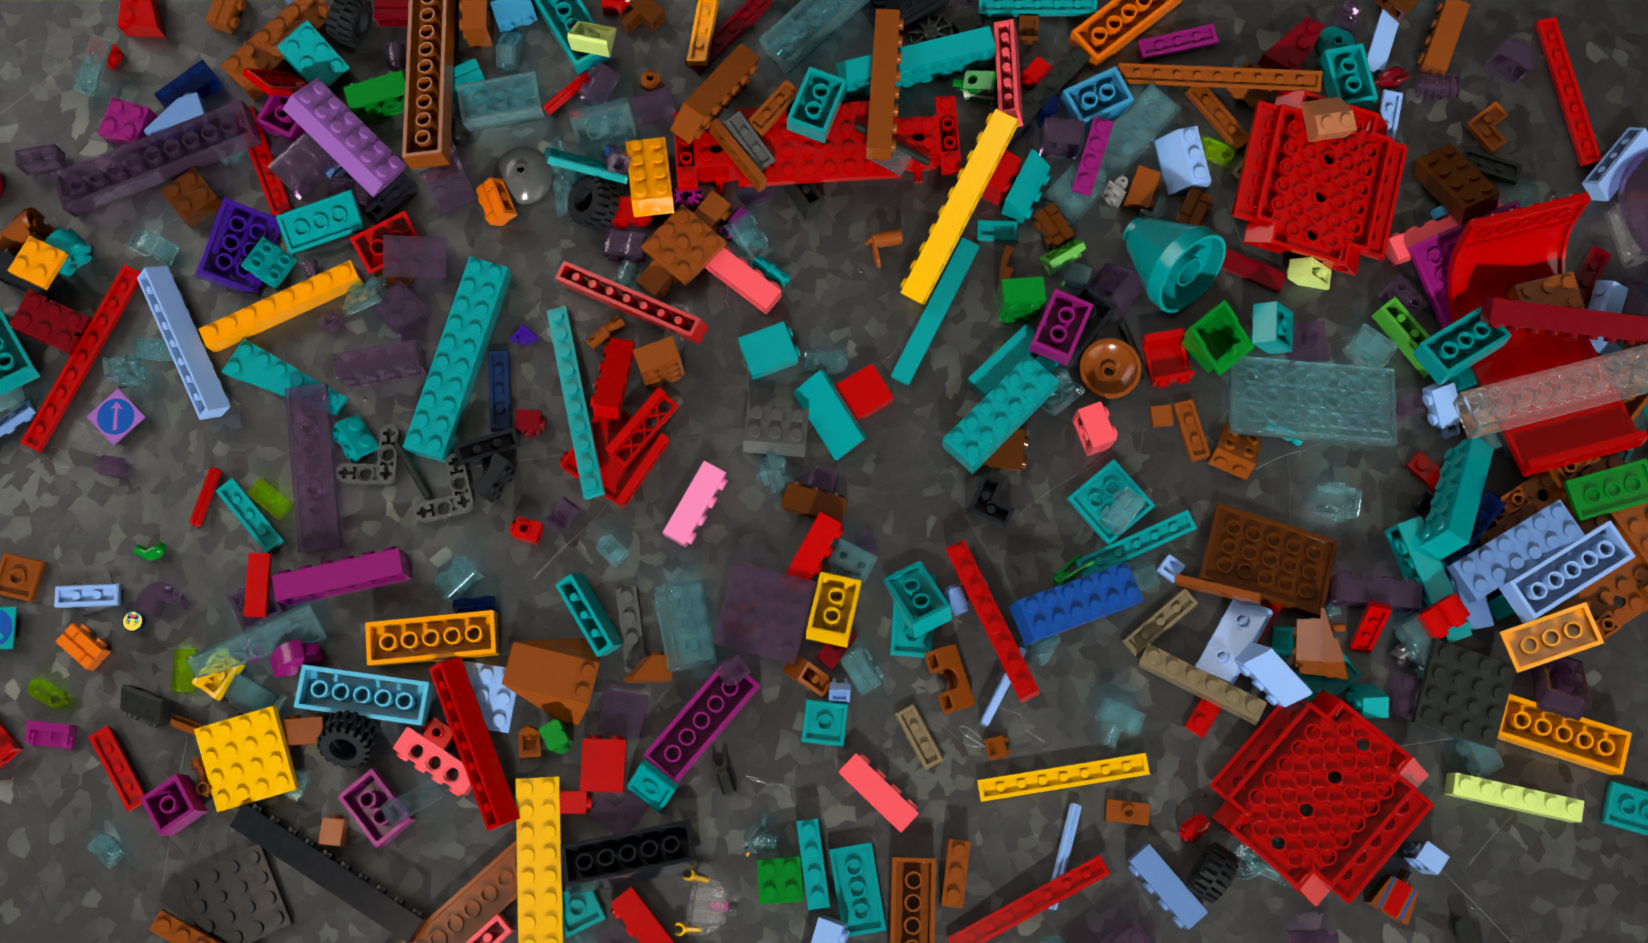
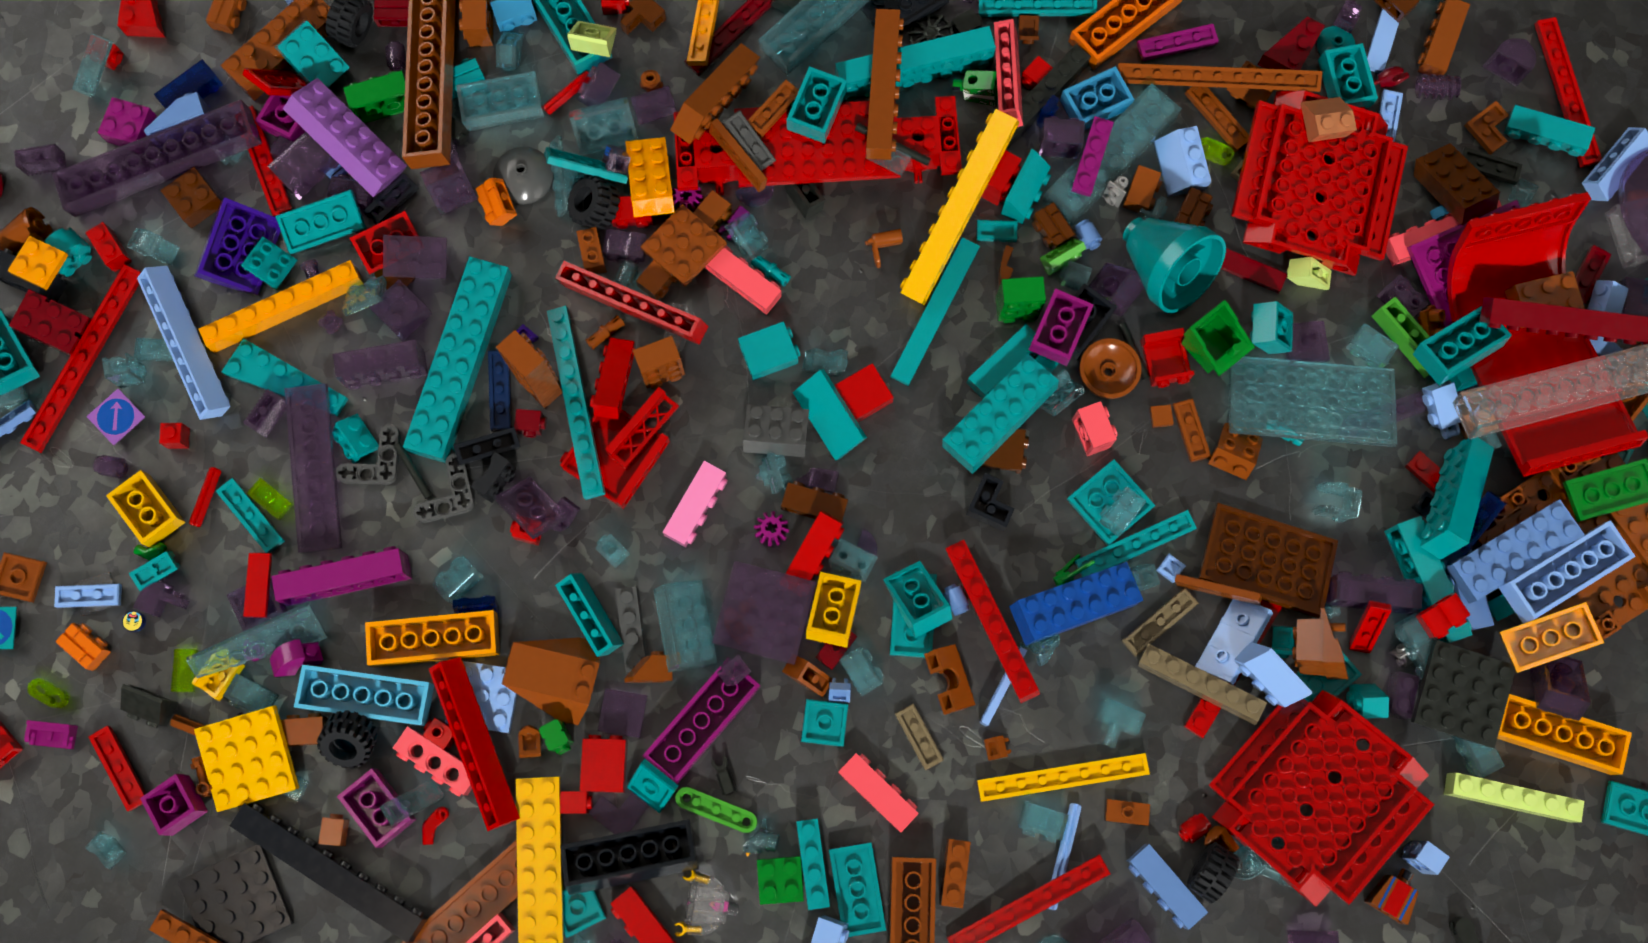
none -> red brick [85,222,132,272]
none -> yellow brick [106,470,186,547]
none -> teal hinge [129,551,181,591]
none -> red brick [159,423,190,449]
none -> clear purple brick [243,389,290,438]
none -> red arm [422,806,449,845]
none -> clear purple tile [495,477,567,539]
none -> dark orange brick [496,330,563,409]
none -> dark orange brick [576,227,607,274]
none -> bright green plate [675,787,757,833]
none -> magenta gear [754,511,789,547]
none -> clear light blue brick [1018,802,1069,843]
none -> medium blue brick [1075,219,1102,250]
none -> dark orange plate [1204,826,1240,853]
none -> dark orange hips [1417,305,1446,337]
none -> teal brick [1504,105,1596,157]

